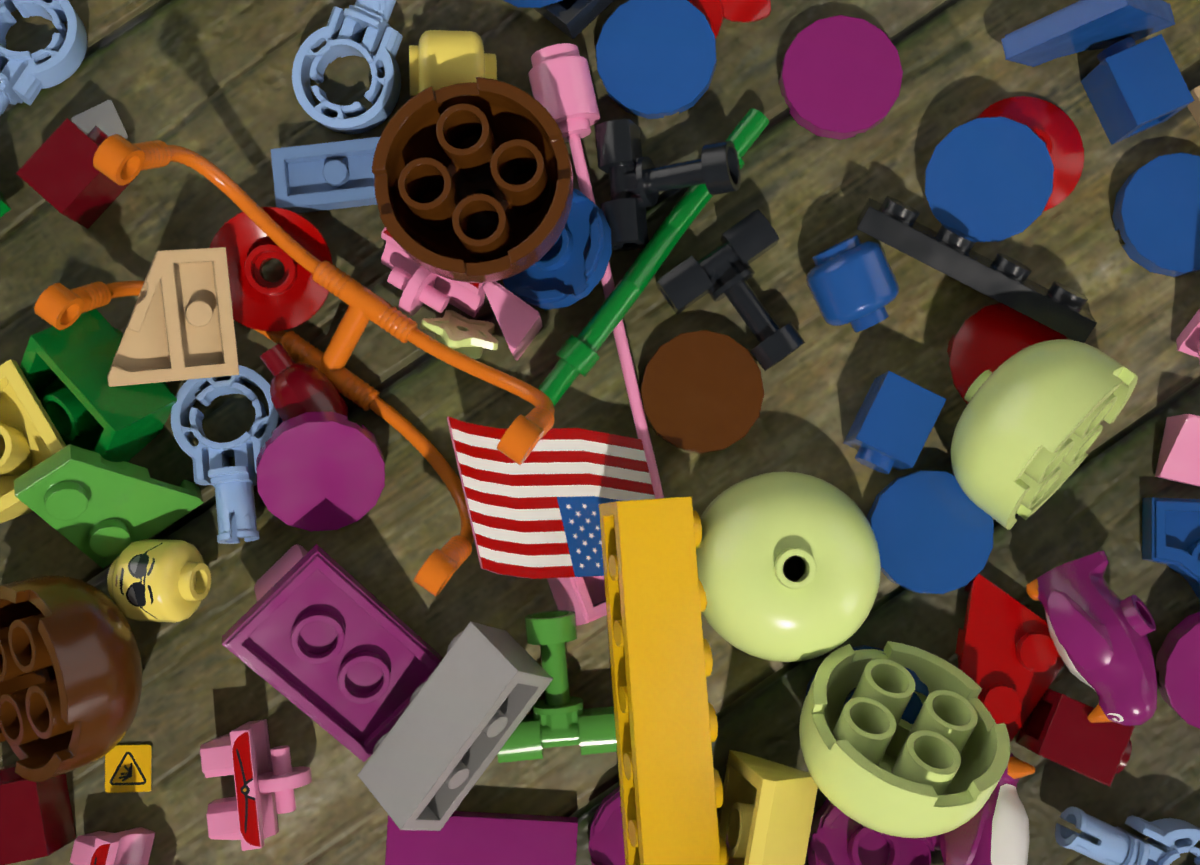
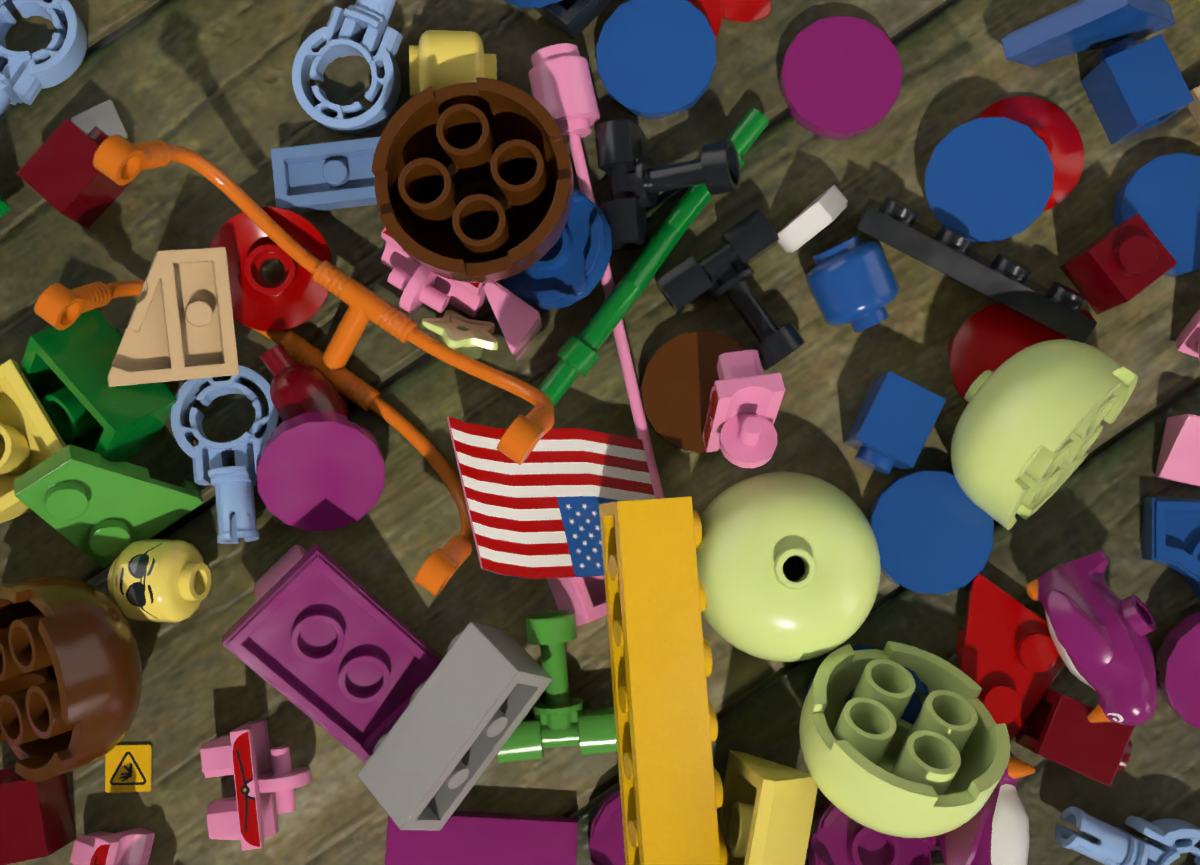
none -> bright pink hips [702,349,785,468]
none -> white tile [777,184,848,253]
none -> dark red brick [1059,213,1178,315]

